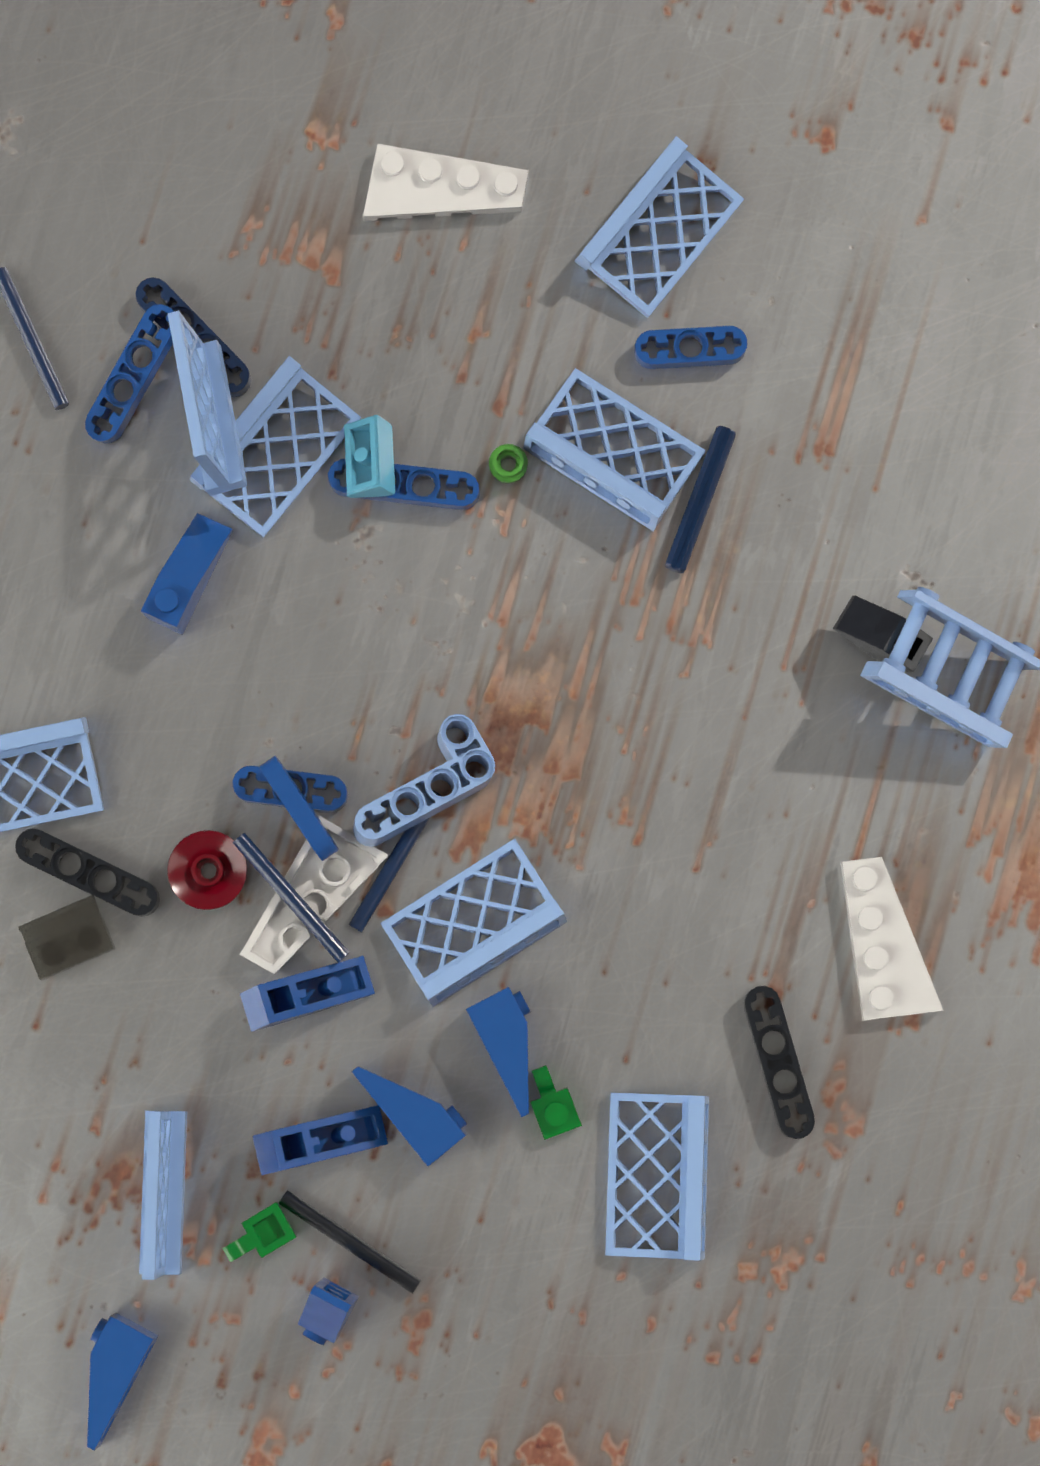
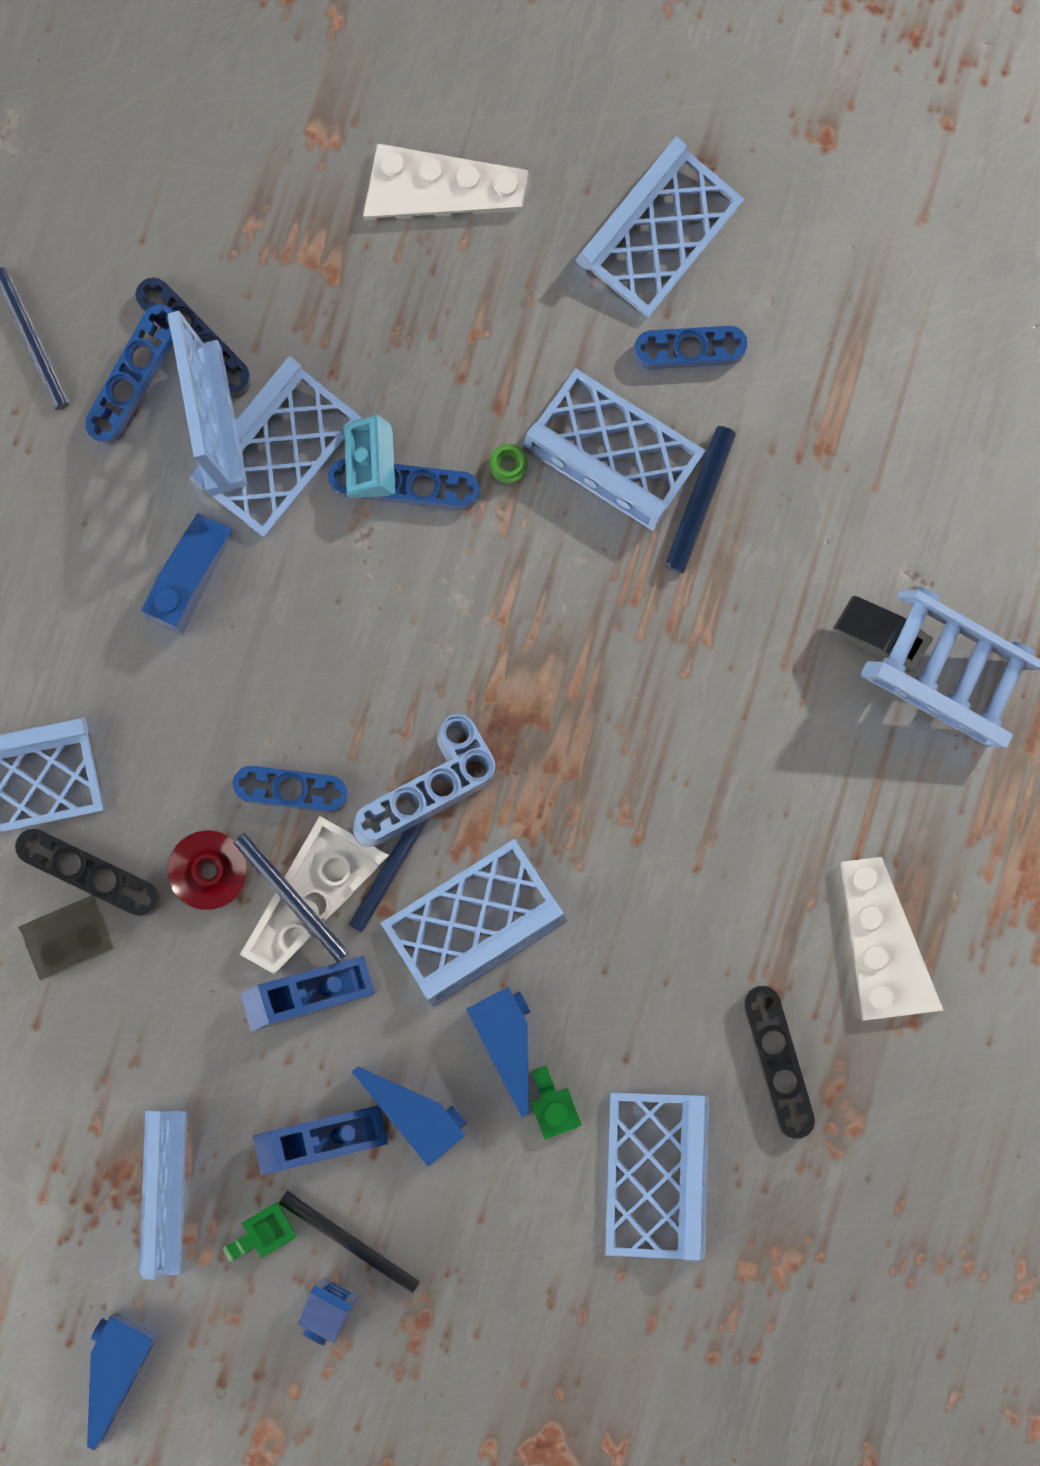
blue beam [259,755,339,861] -> none

